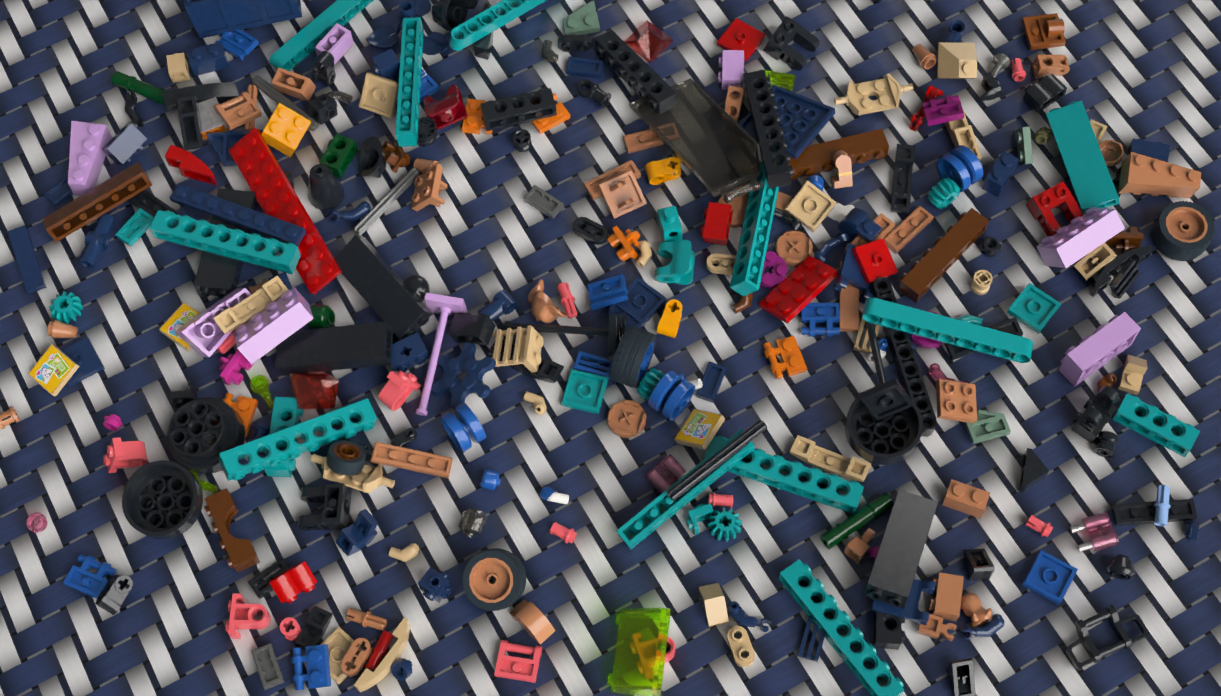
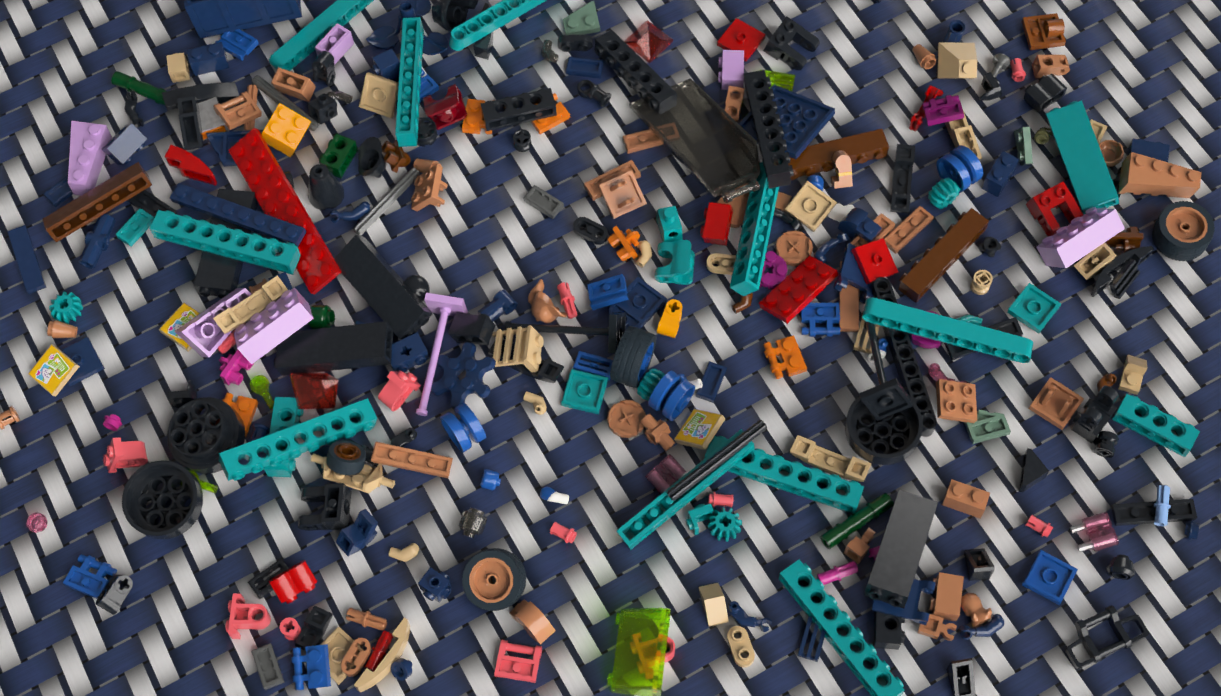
reddish brown arch [204,488,260,573] -> none
light orange piece [645,157,681,185] -> none
tan plate [834,74,913,115] -> none
lavender brick [1059,312,1141,387] -> none
none -> nougat axle [640,413,675,451]
none -> dark pink axle [817,561,858,585]
none -> nougat plate [1029,377,1084,430]

